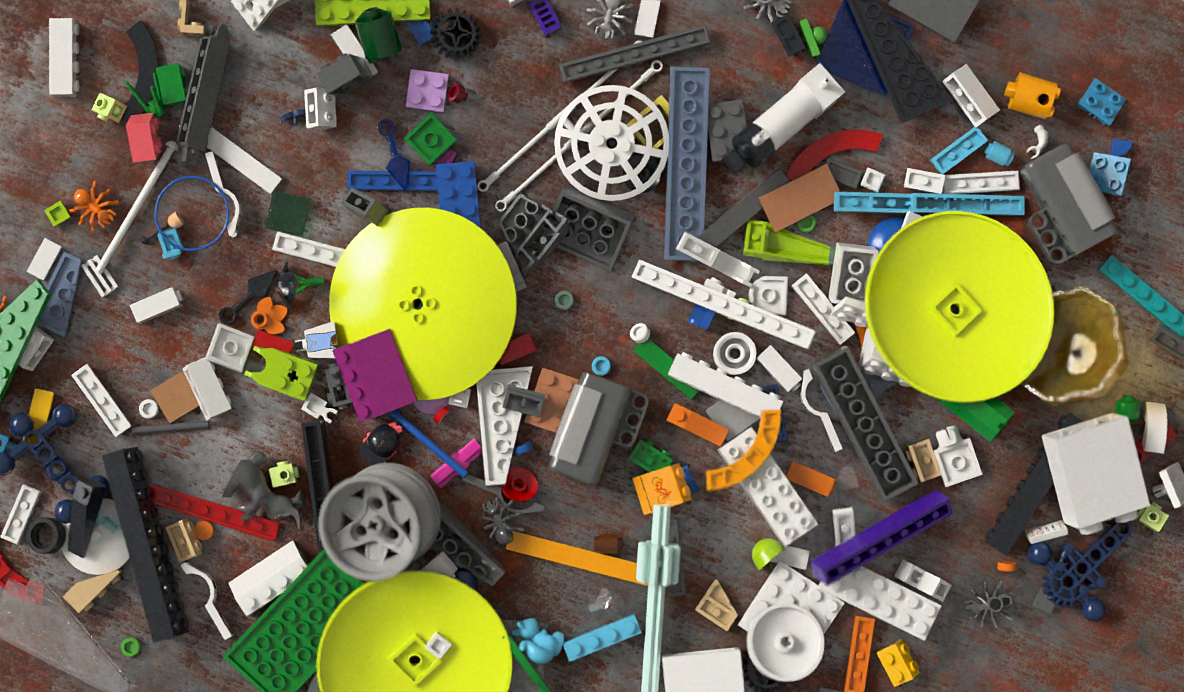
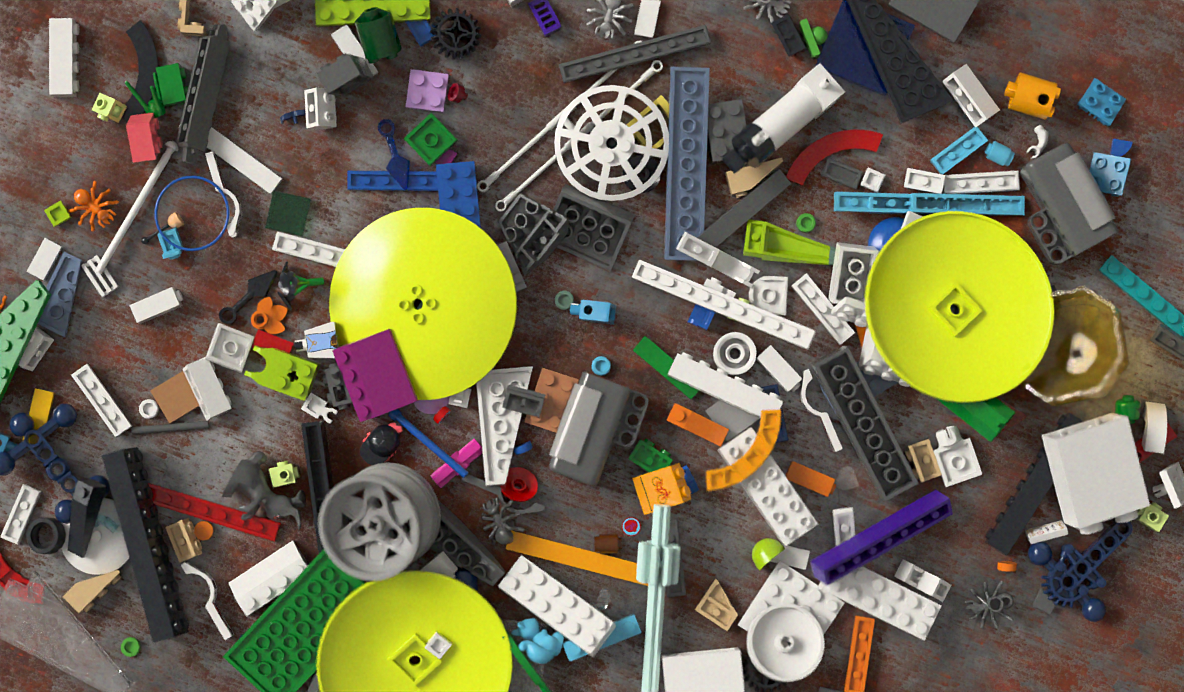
dark grey brick [341,188,388,226] -> none
red tile [499,333,536,366] -> none
white tile [630,323,650,343] -> none
nougat tile [758,164,840,232] -> none
yellow bracket [876,639,920,687] -> none
none -> white brick [498,555,616,657]
none -> dark azure torso [570,300,617,325]
none -> tile [622,517,641,536]
none -> tan slope [725,158,783,198]

